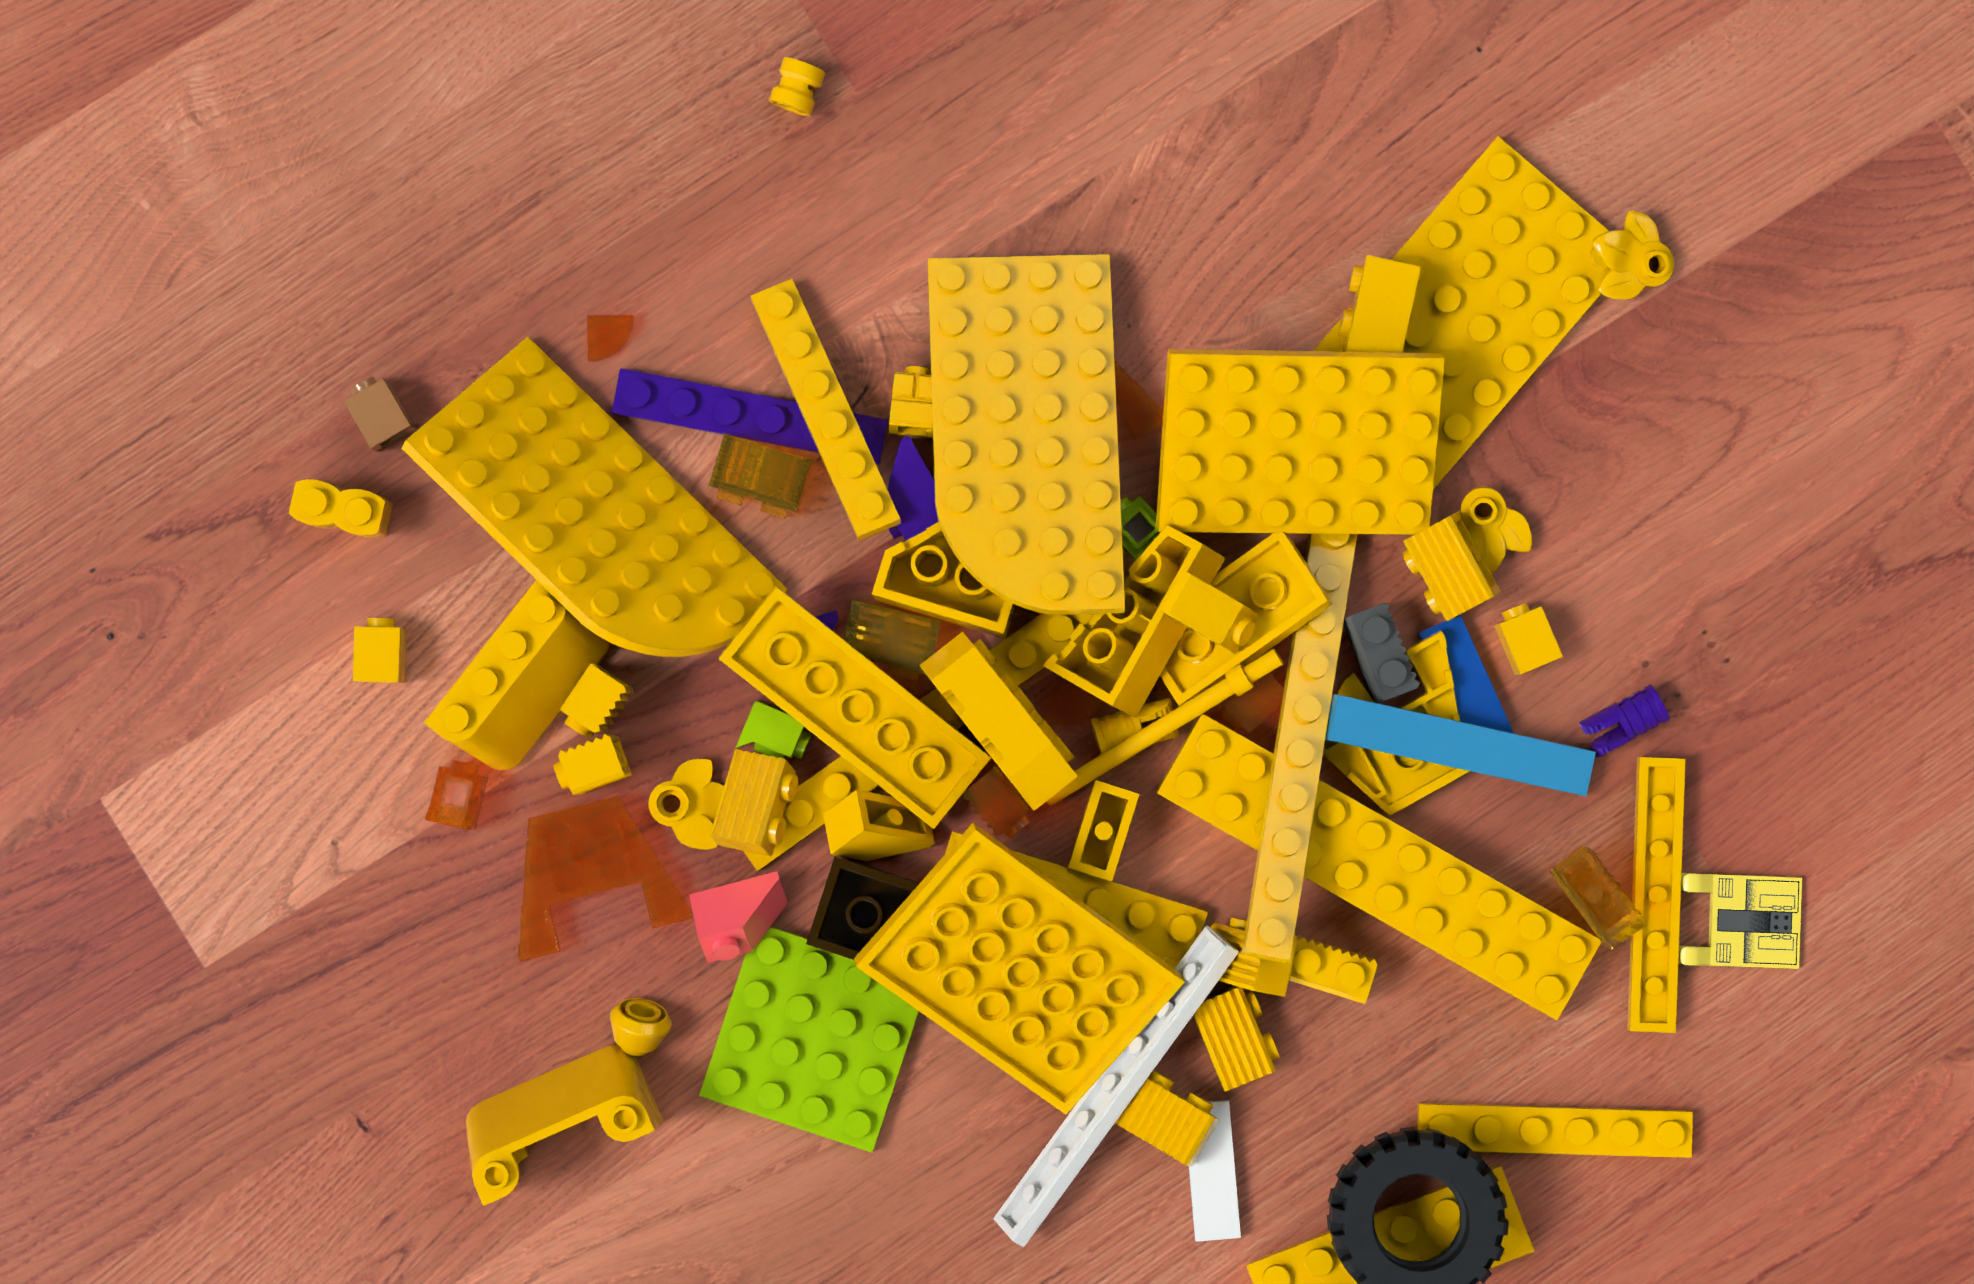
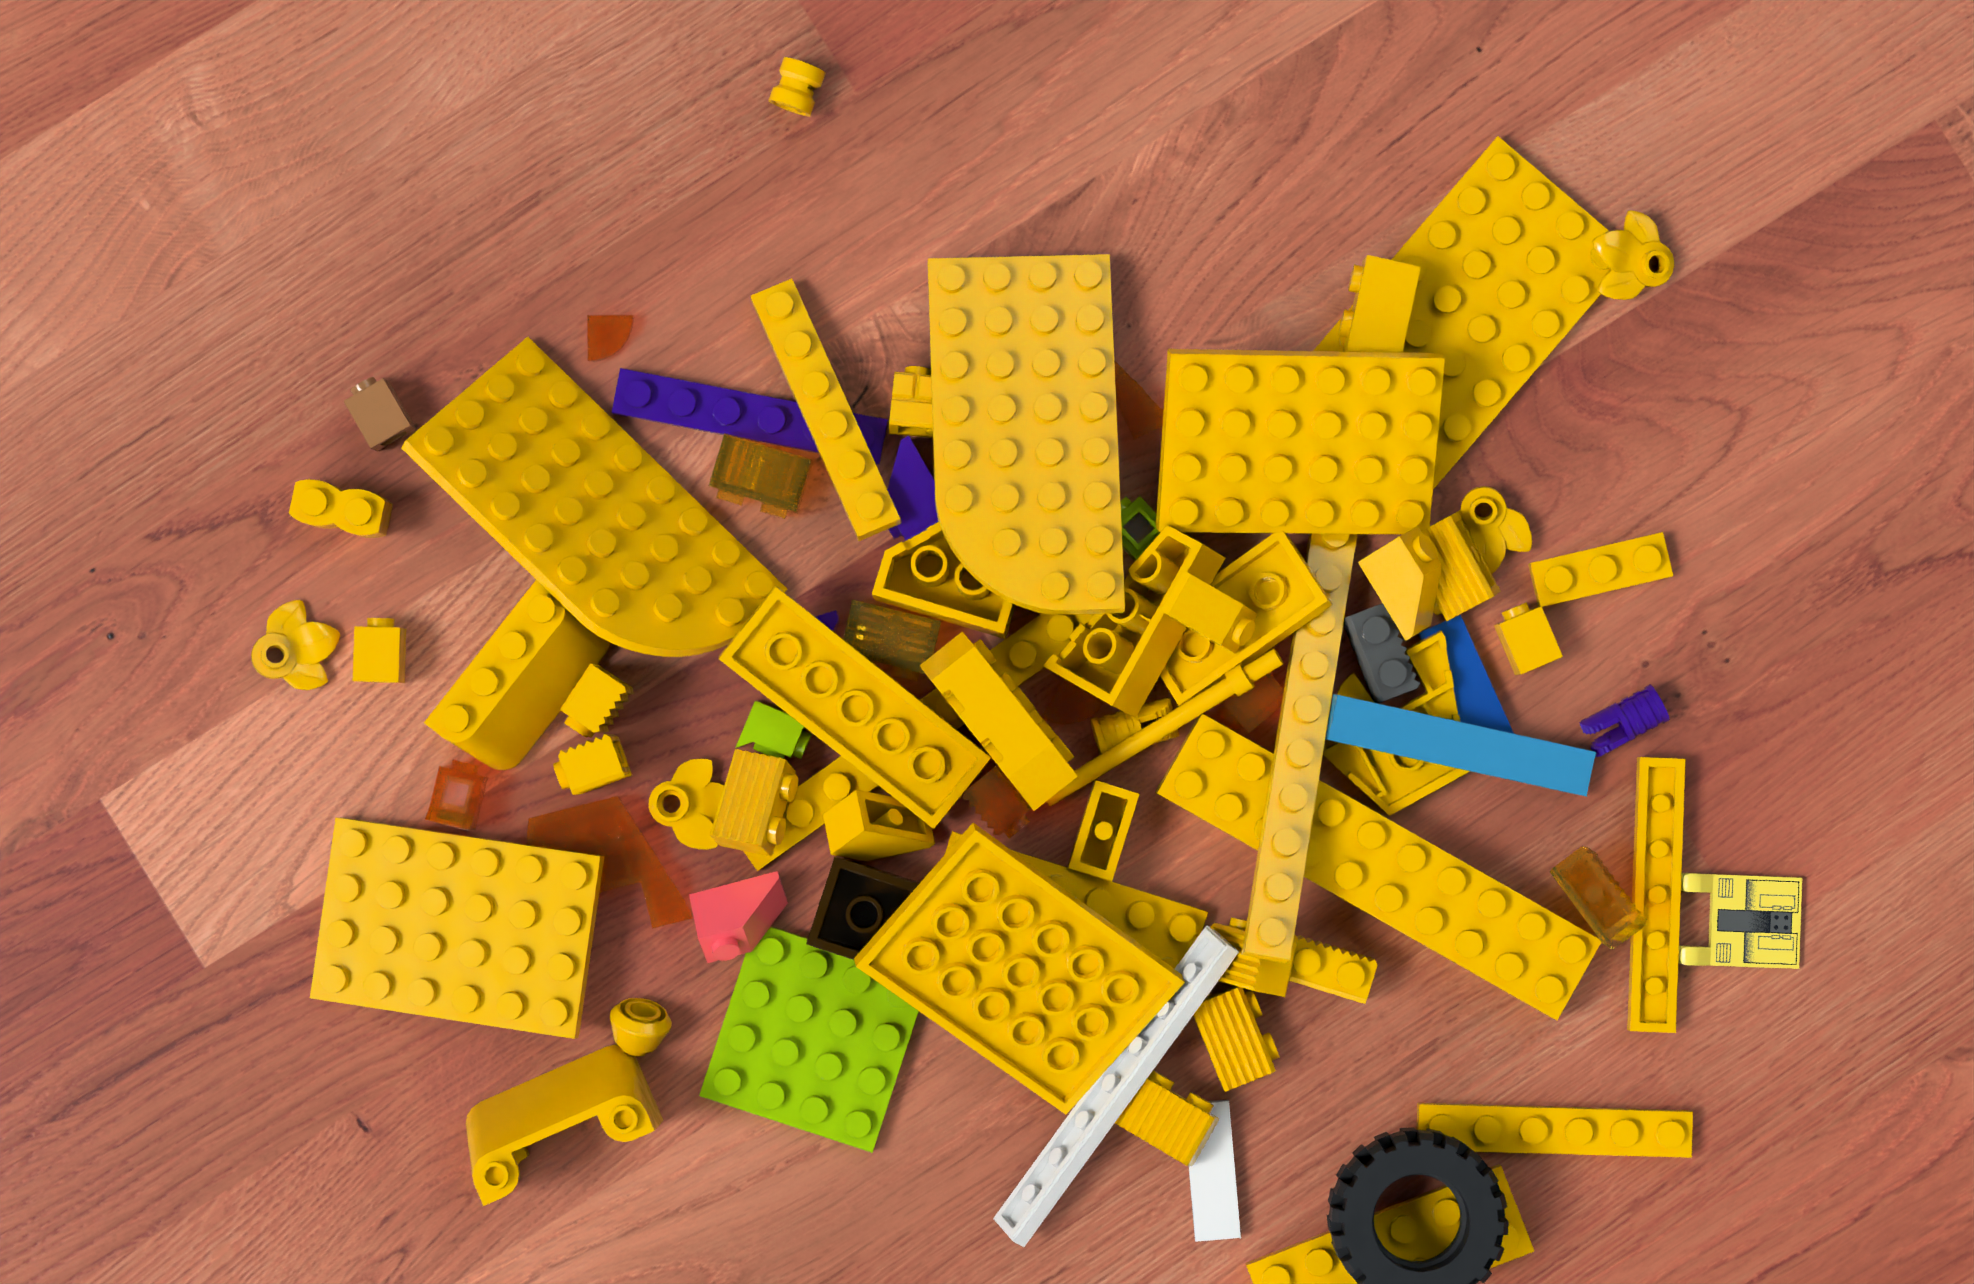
none -> yellow plate [251,600,340,690]
none -> yellow plate [310,817,605,1039]
none -> yellow slope [1358,526,1442,641]
none -> yellow plate [1528,532,1673,607]

